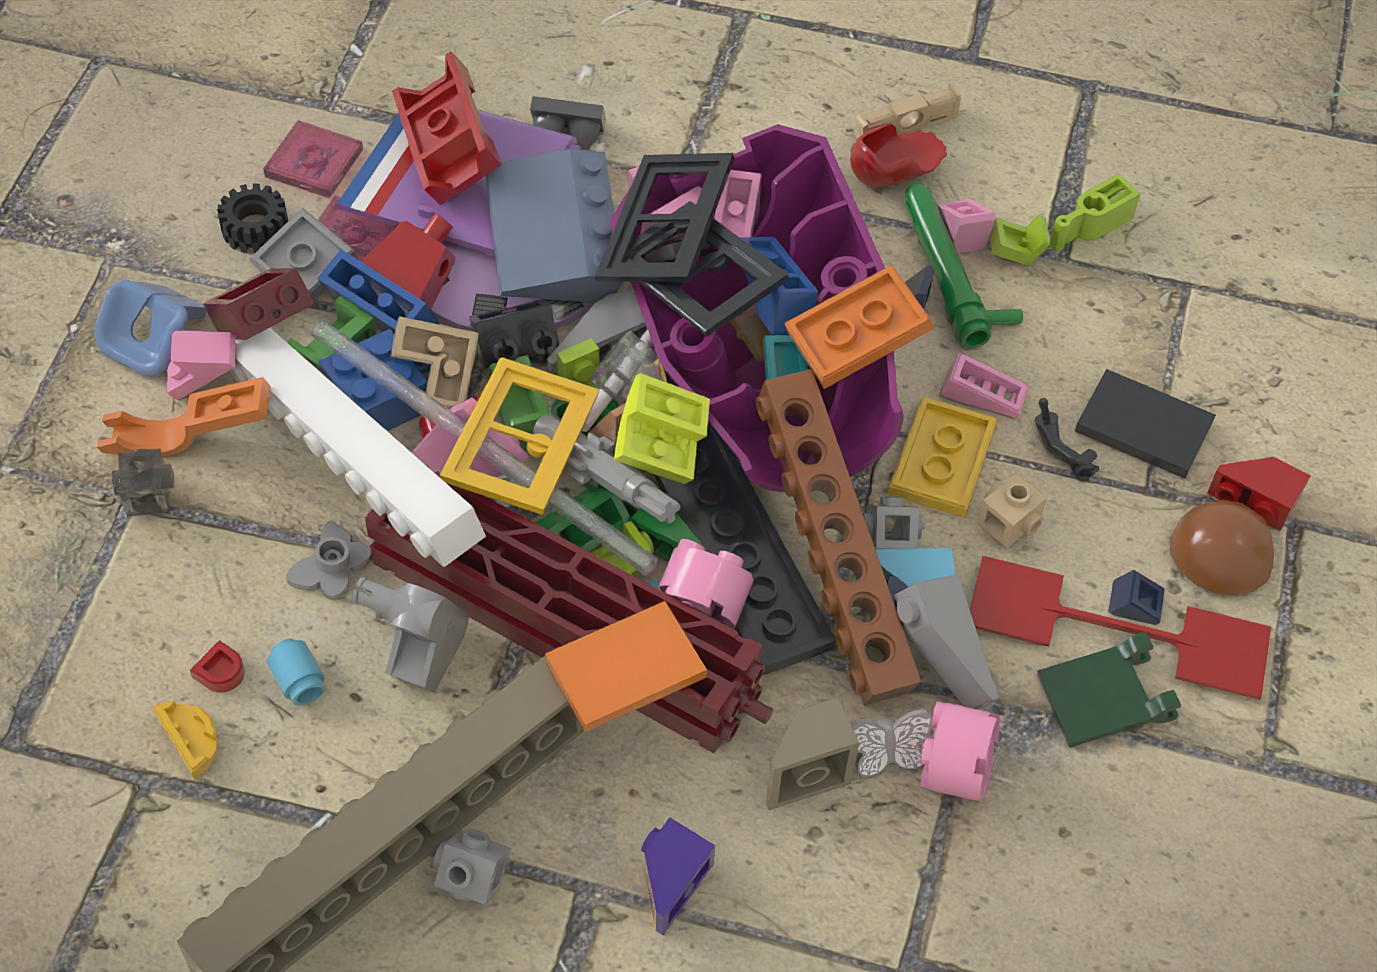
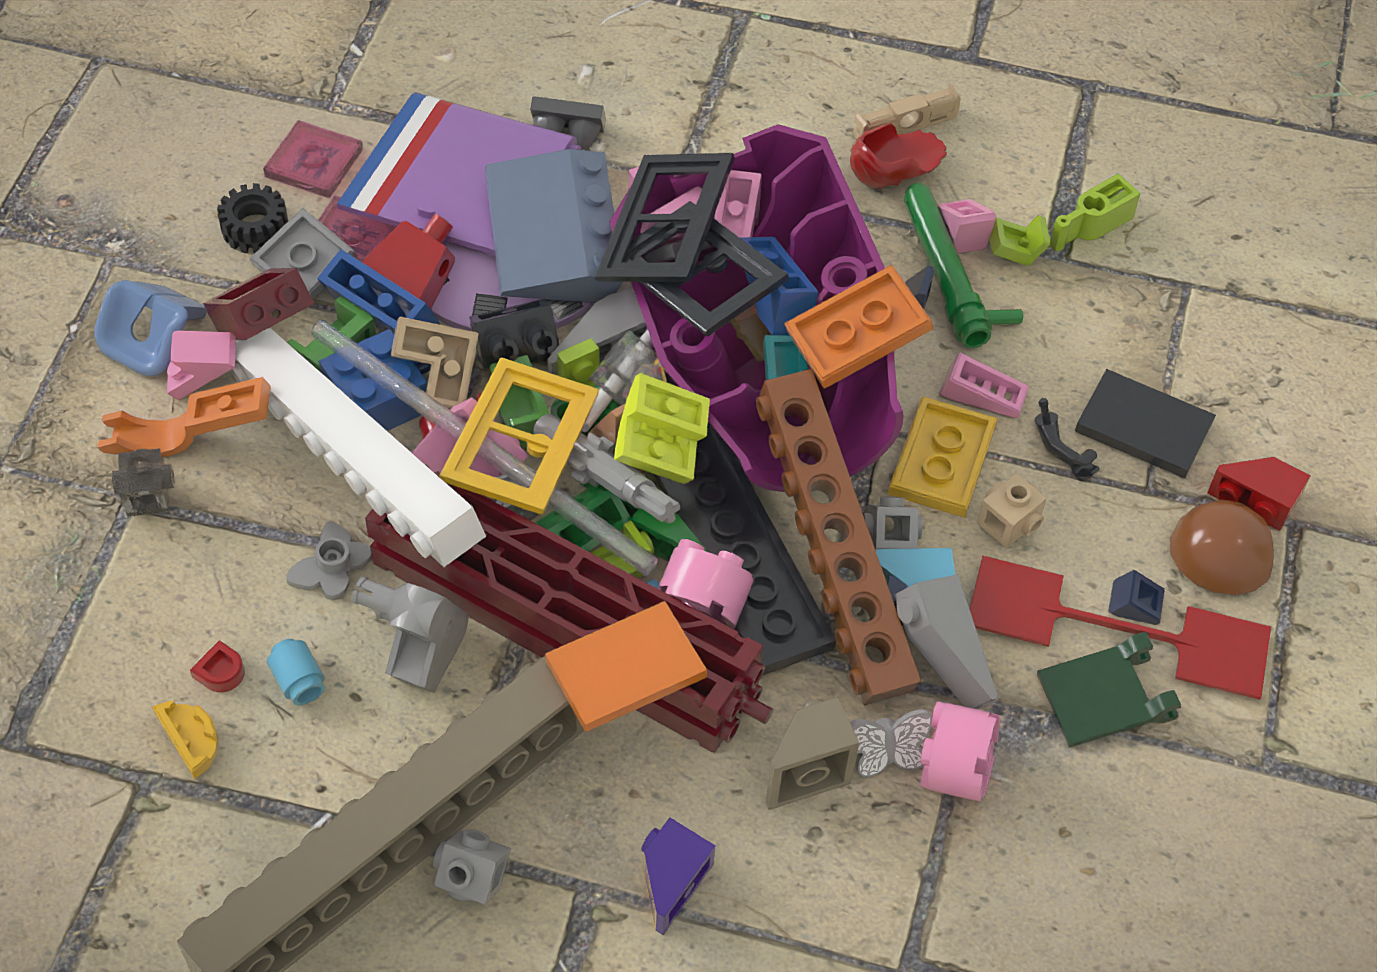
red piece [392,51,502,206] -> none

